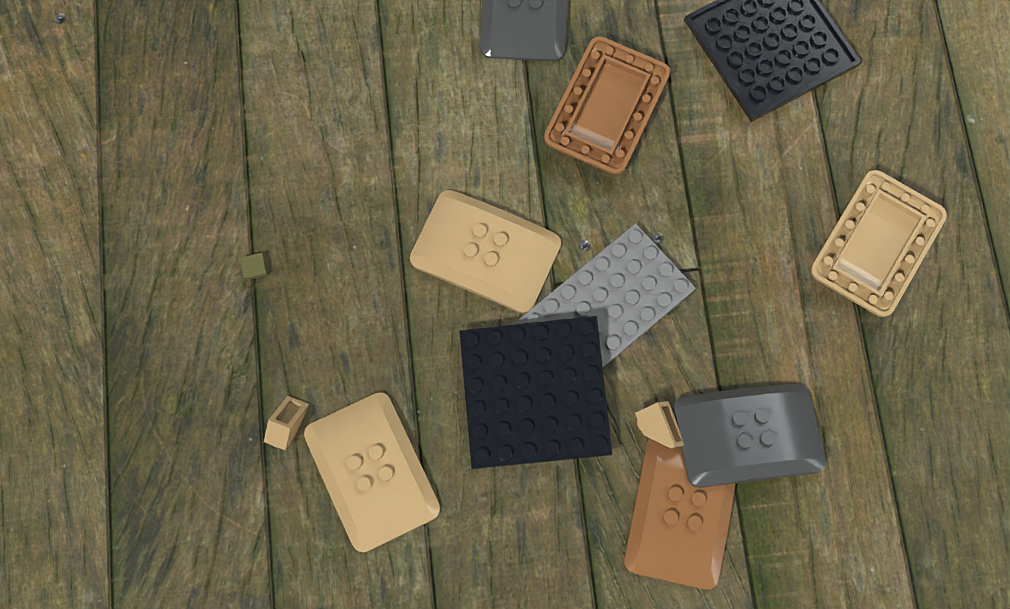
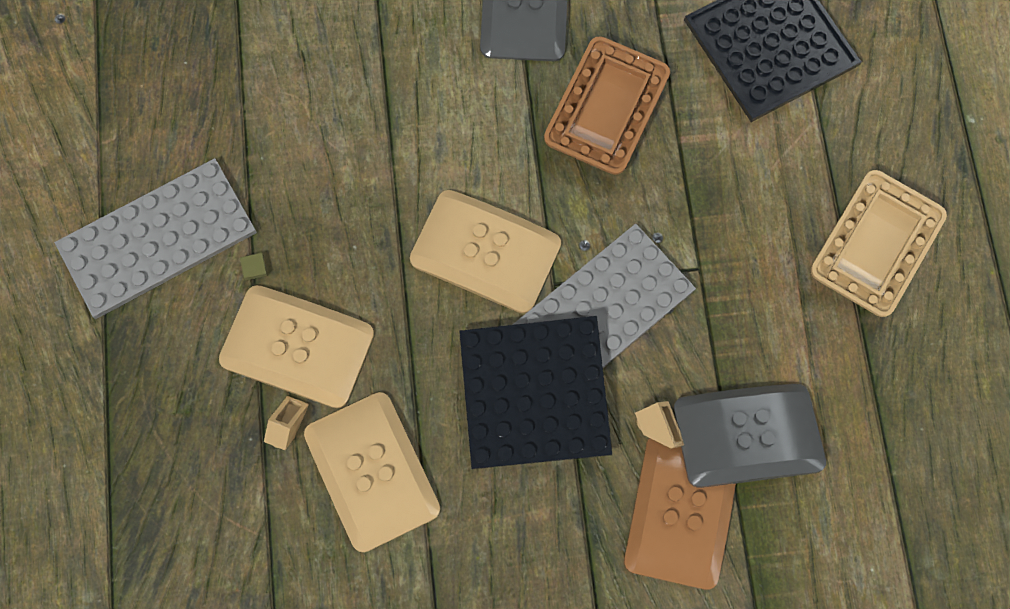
none -> light grey plate [54,158,257,319]
none -> tan wedge [219,285,374,408]

